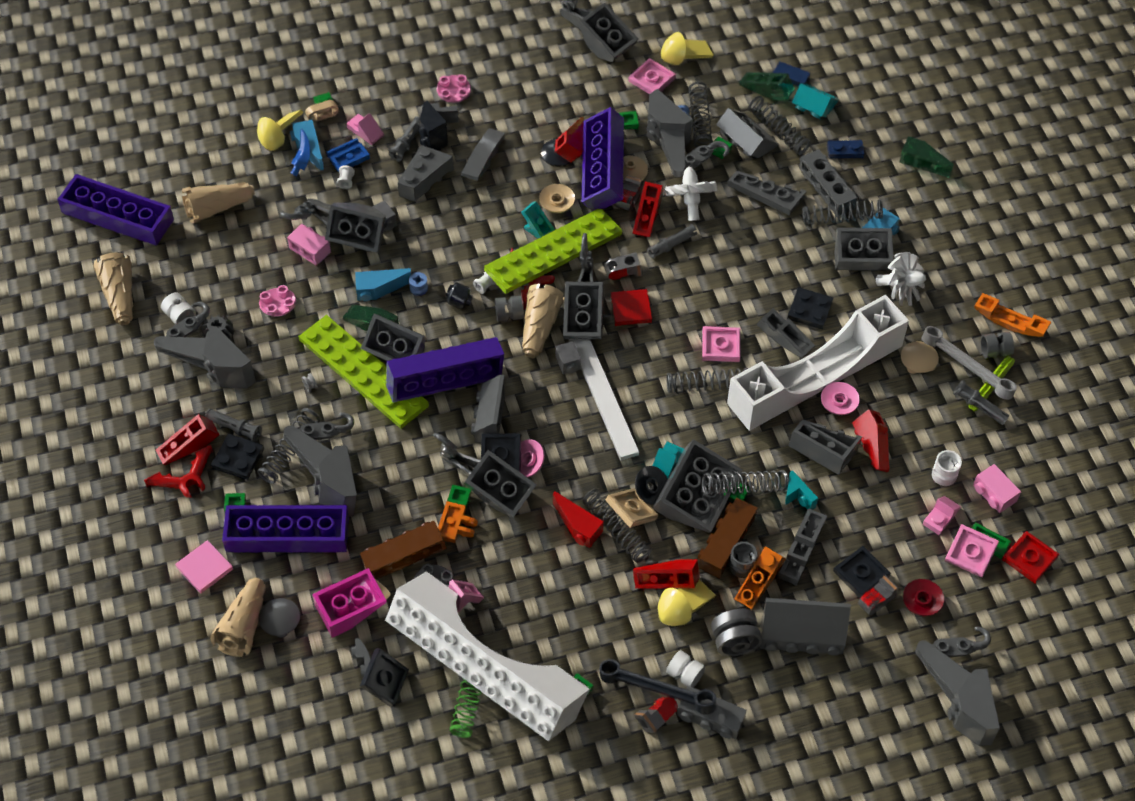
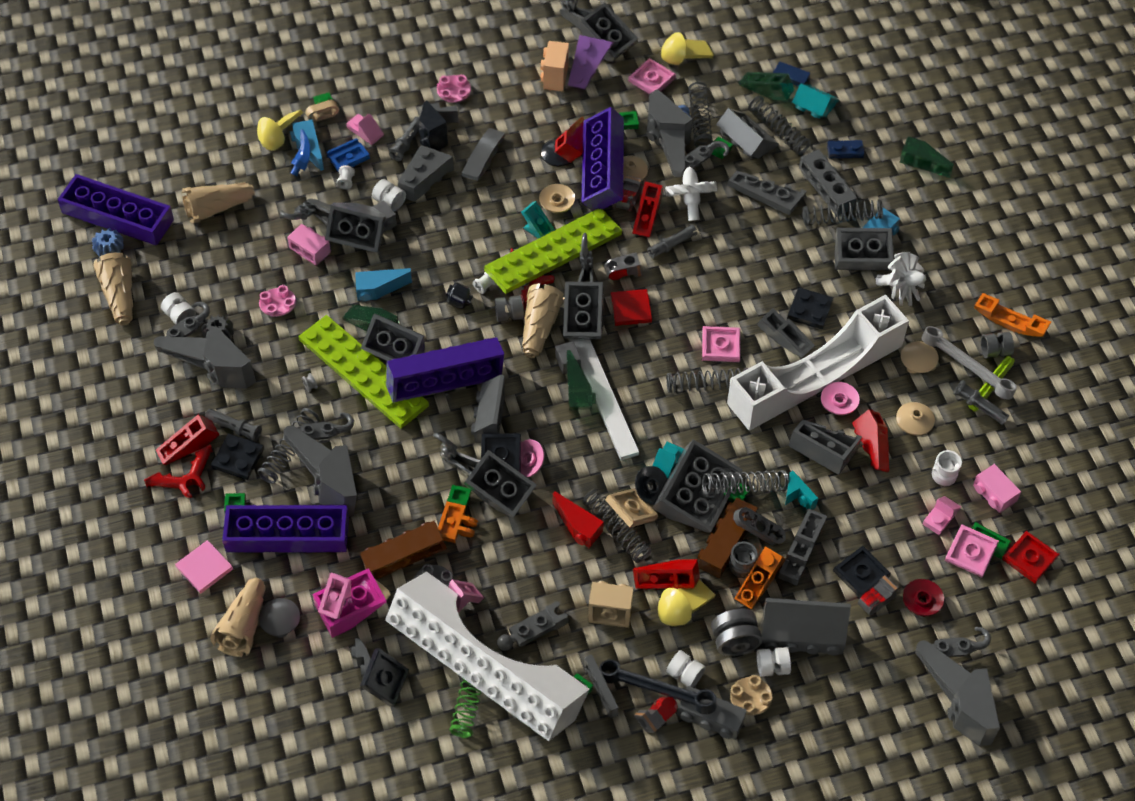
medium blue wheel [409,272,428,296] -> none
none -> medium blue gear [92,228,124,257]
none -> bright pink slope [318,572,351,619]
none -> white wheel [372,179,406,211]
none -> dark grey plate [497,601,568,651]
none -> light nougat brick [540,41,569,92]
none -> clear green slope [566,350,596,410]
none -> medium lavender wing [568,35,613,90]
none -> dark grey tile [584,654,618,719]
none -> tan brick [588,581,633,628]
none -> tan dish [730,675,772,715]
none -> dark grey beam [733,507,786,545]
none -> white wheel [757,647,791,677]
none -> tan dish [896,402,935,436]

